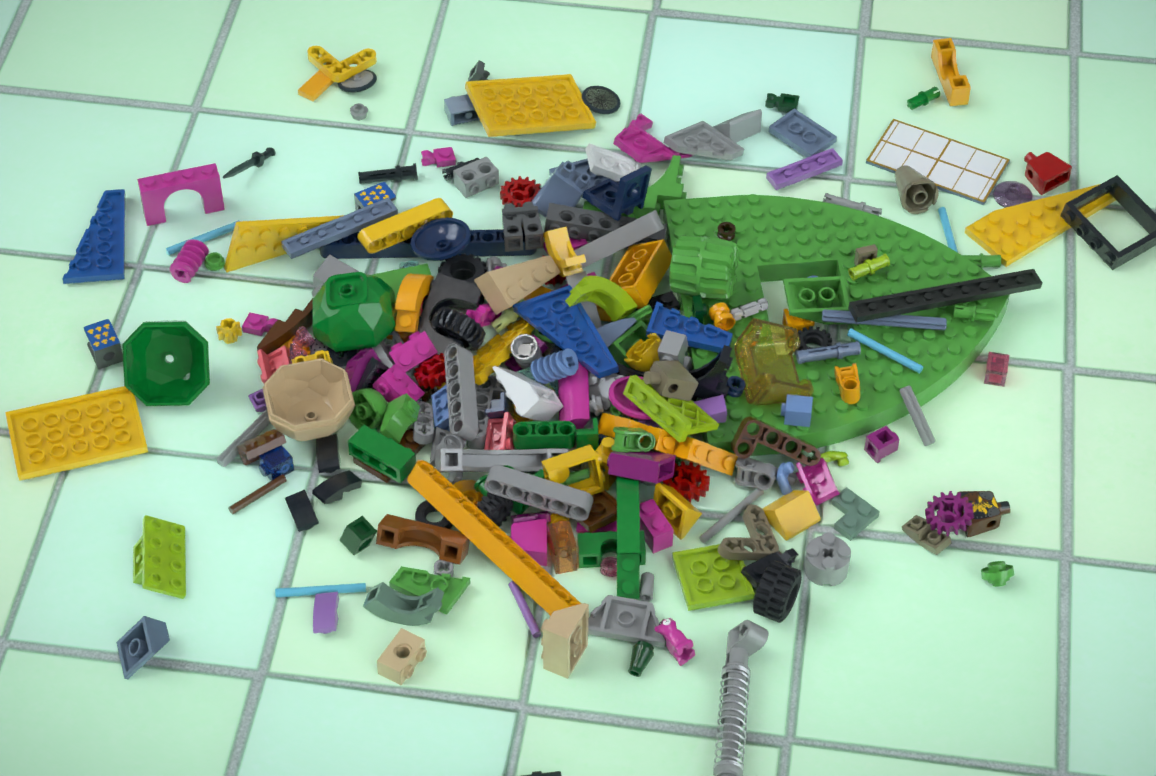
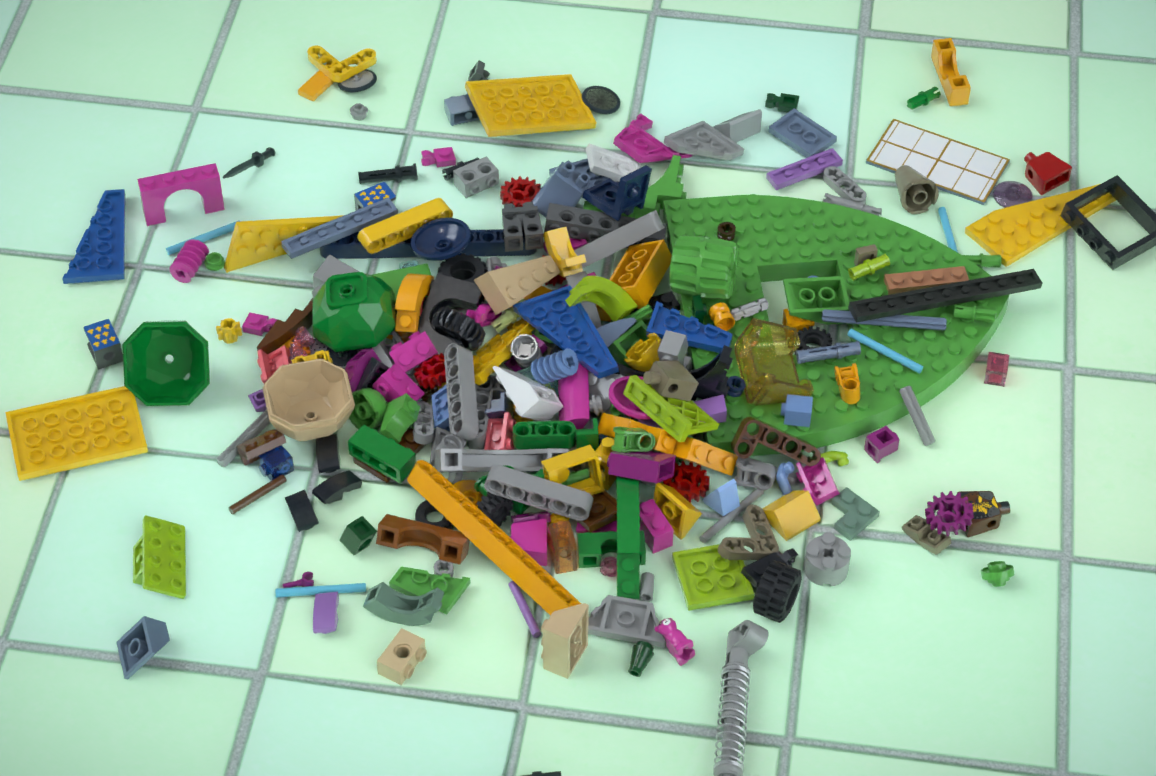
none -> magenta hand [283,571,314,588]
none -> light blue slope [702,479,740,516]
none -> light grey beam [823,166,867,203]
none -> nougat plate [884,266,969,295]

